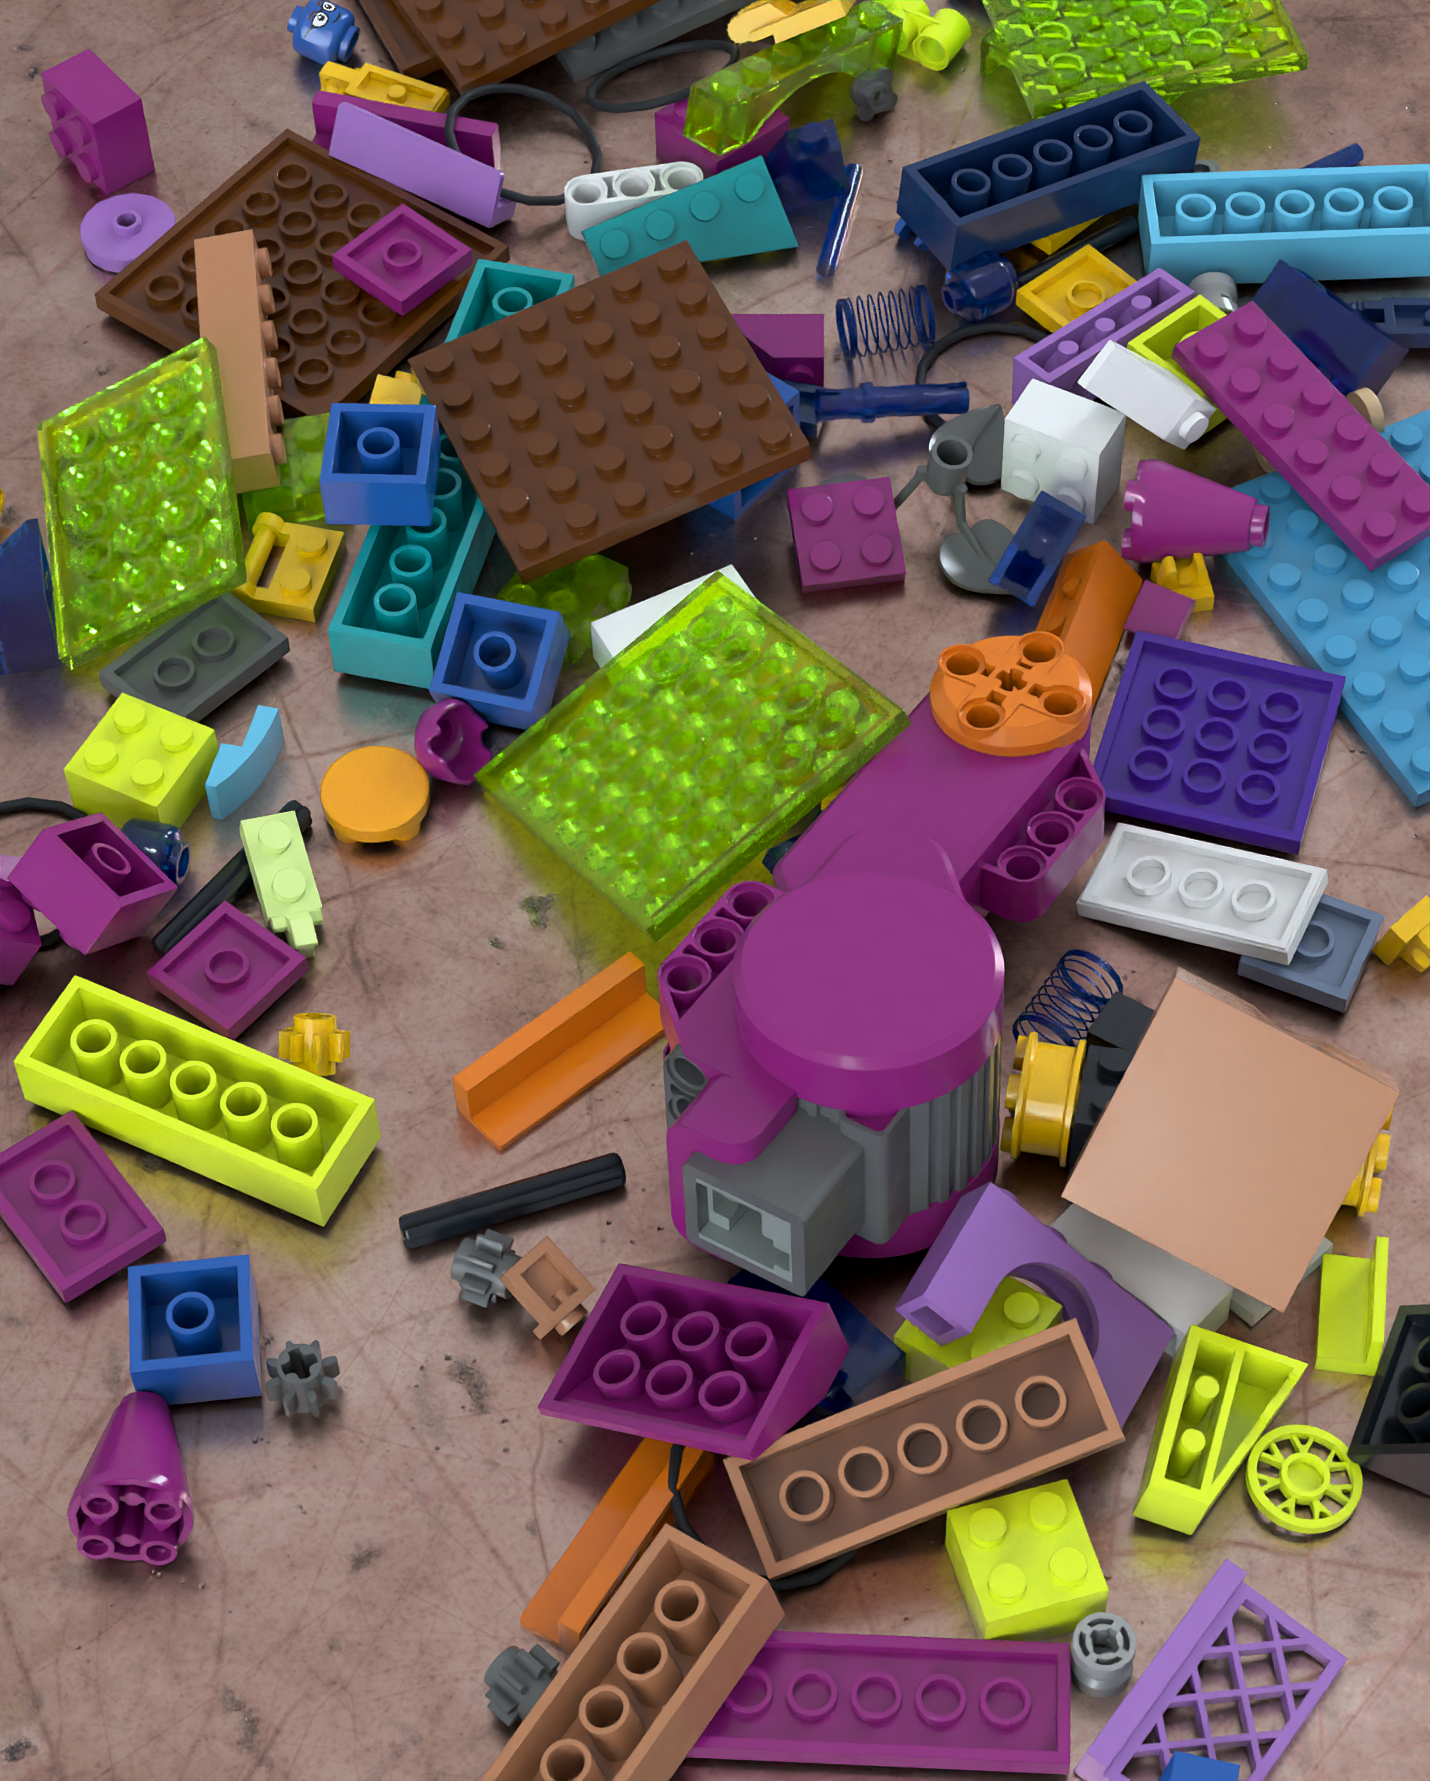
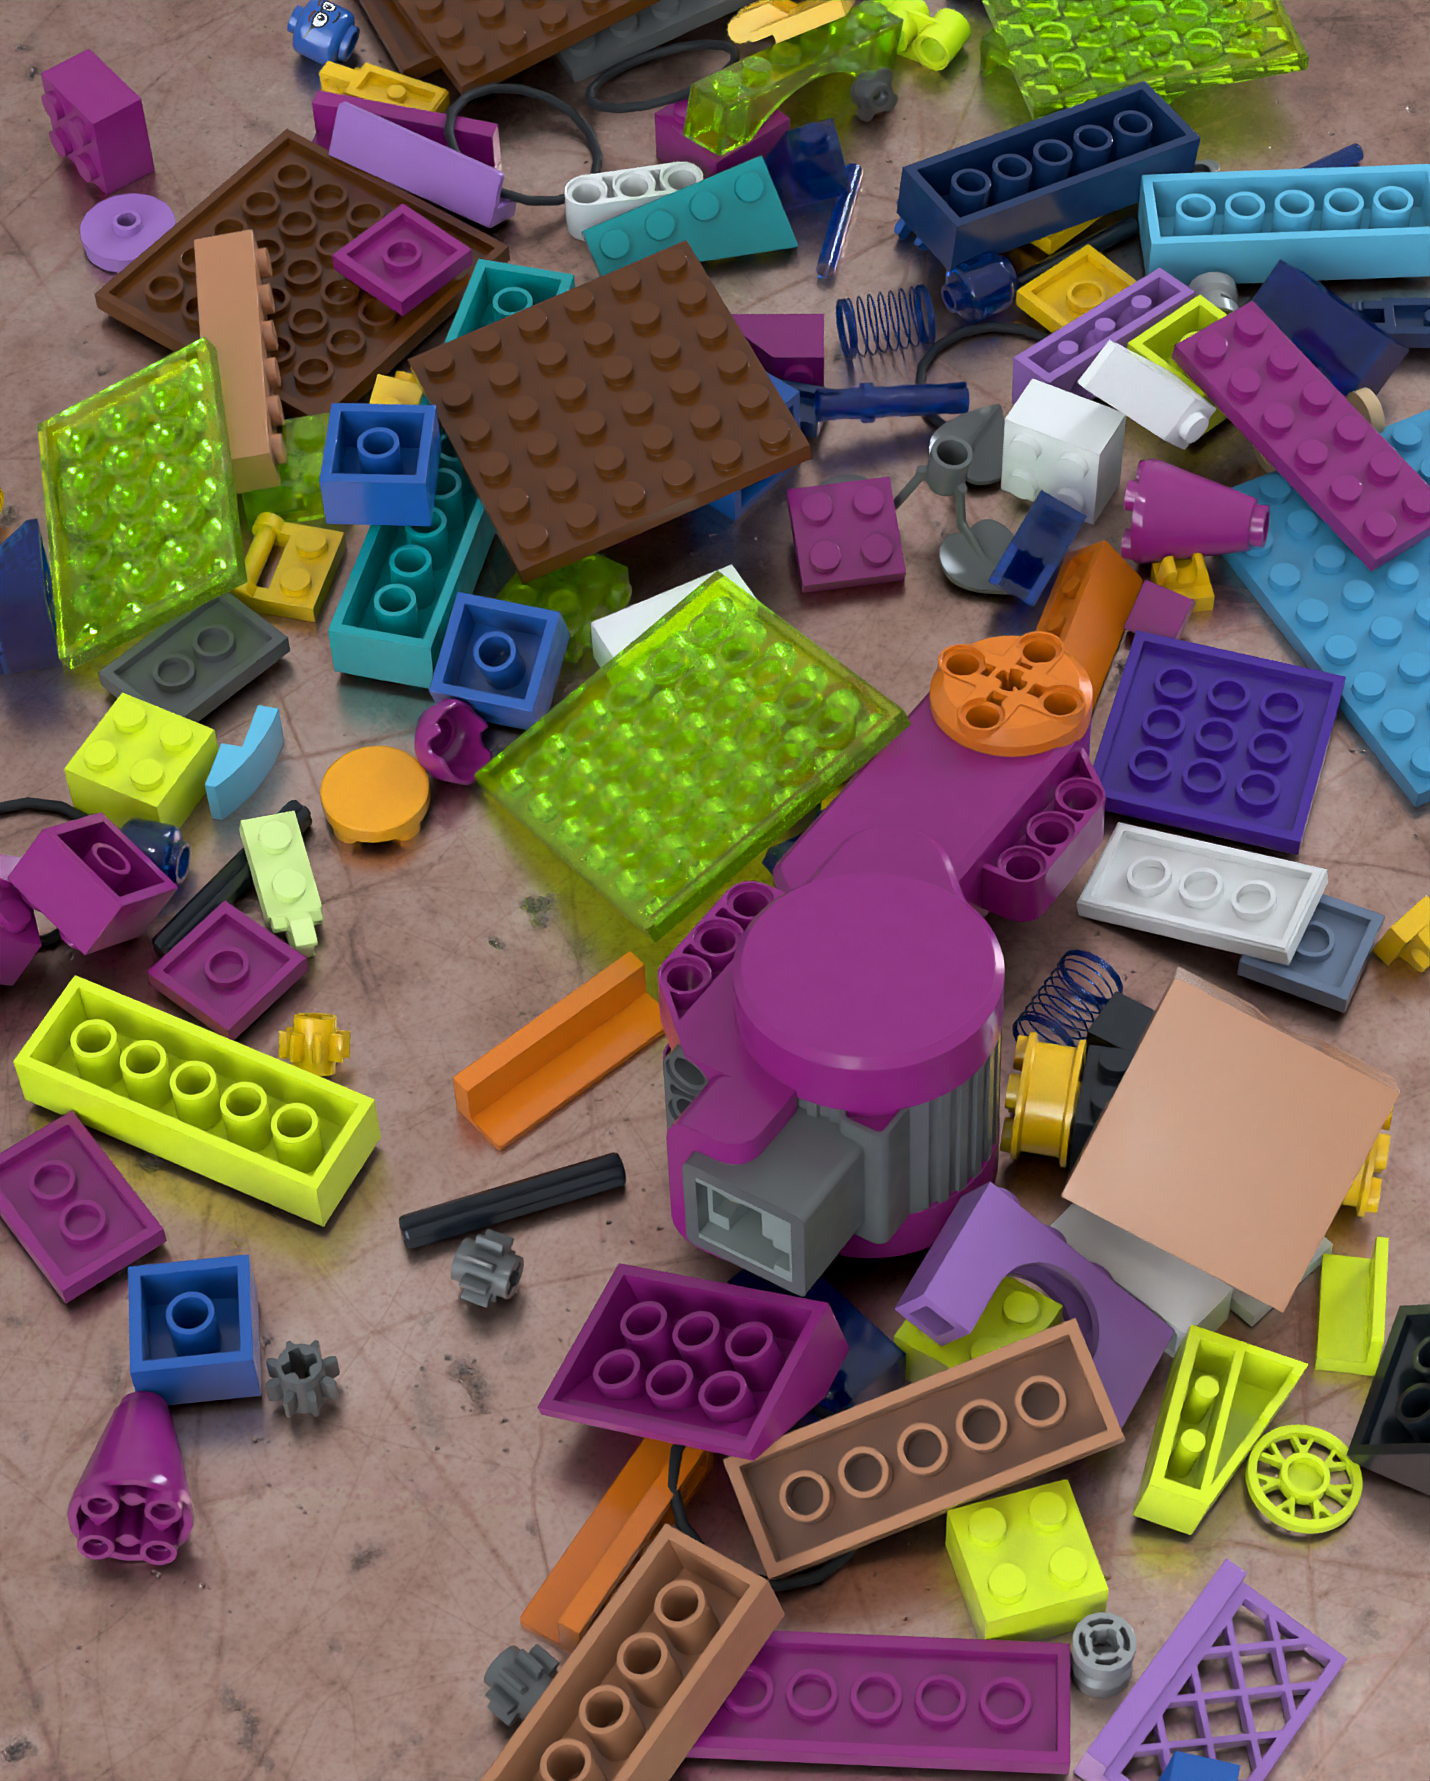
nougat bracket [499,1236,595,1340] -> none

